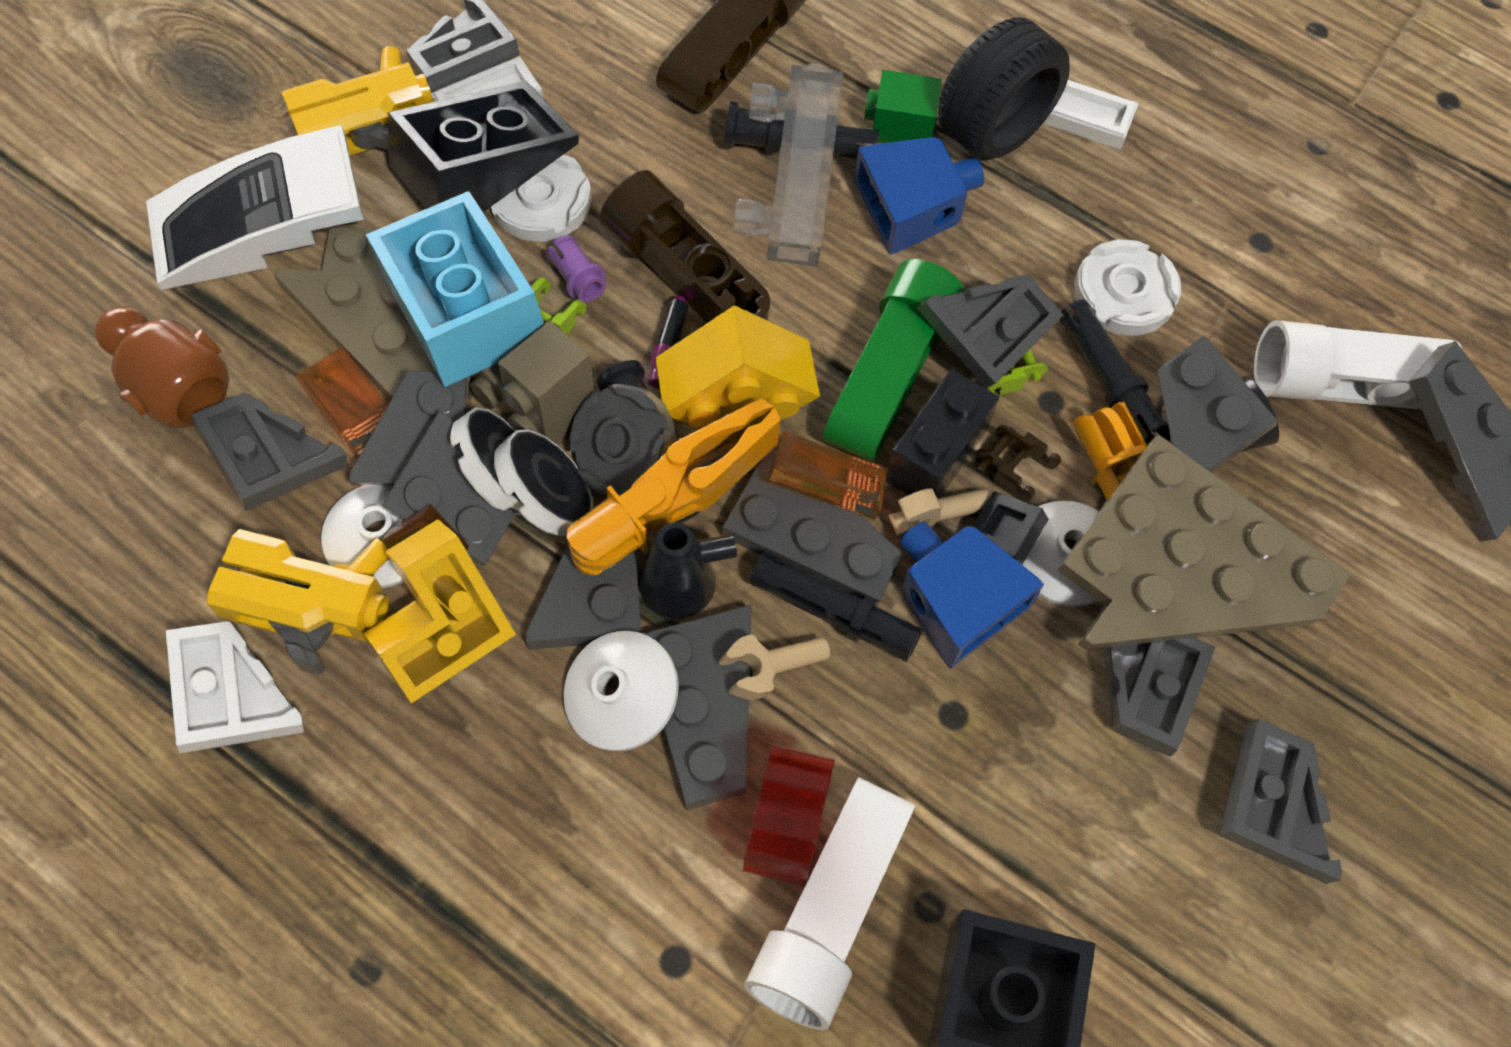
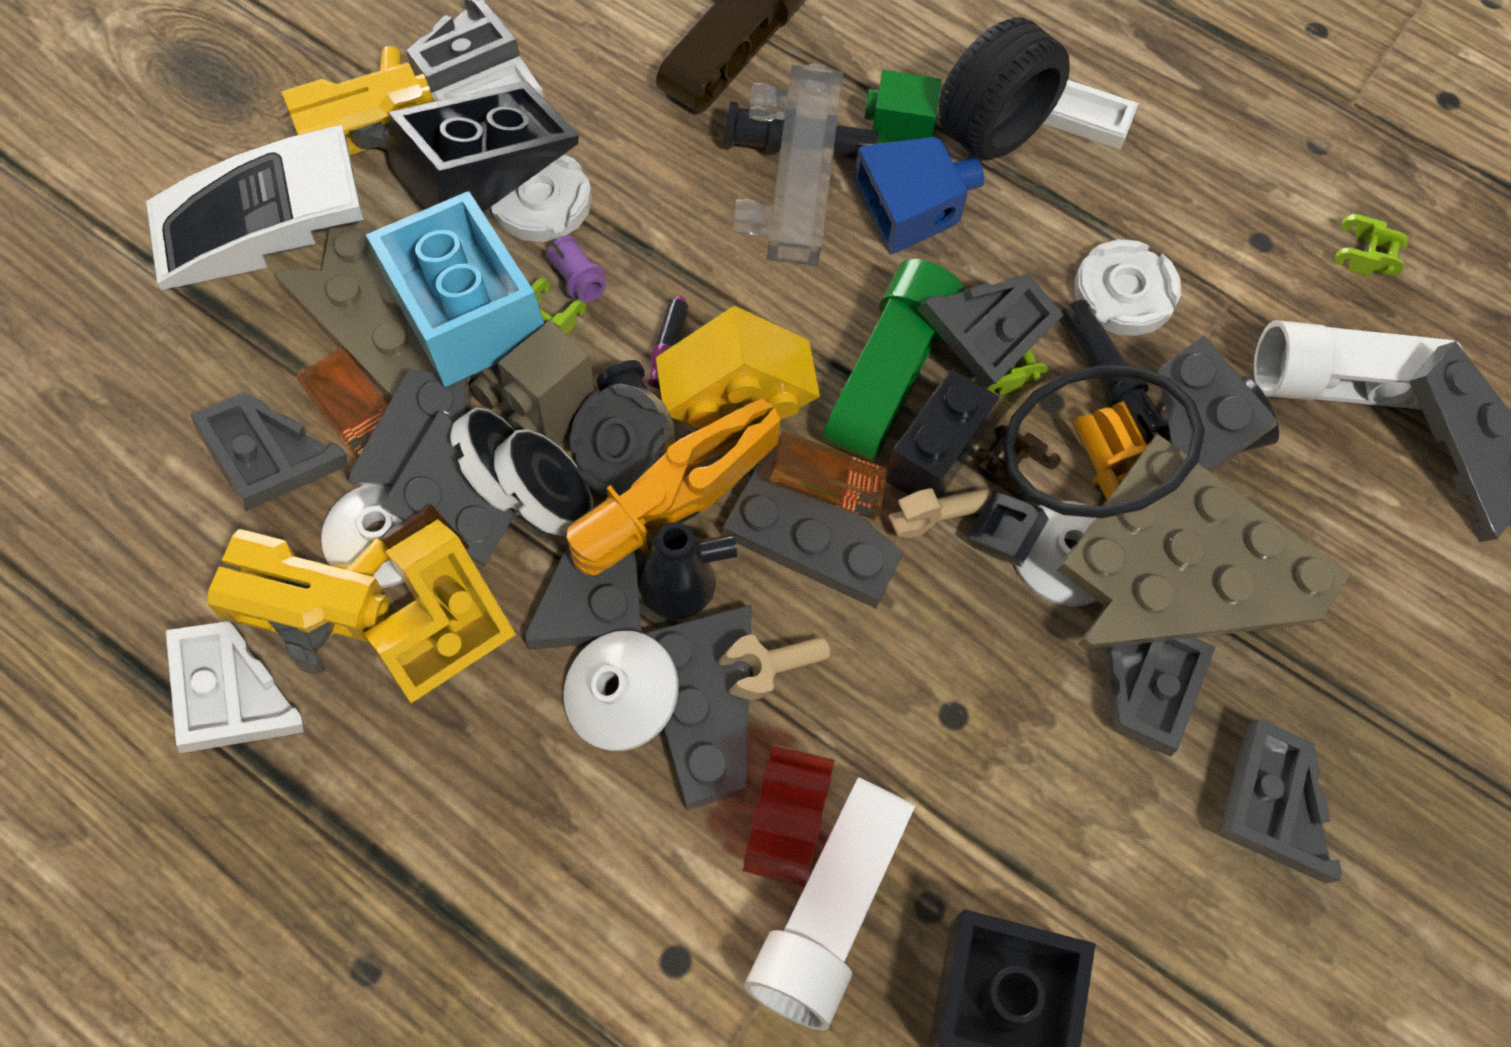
dark orange piece [95,306,230,428] -> none
dark brown beam [599,170,770,323] -> none
black pin [750,551,923,663] -> none
blue torso [899,521,1044,669] -> none
none -> black piece [1002,365,1205,518]
none -> lime piece [1335,214,1409,276]

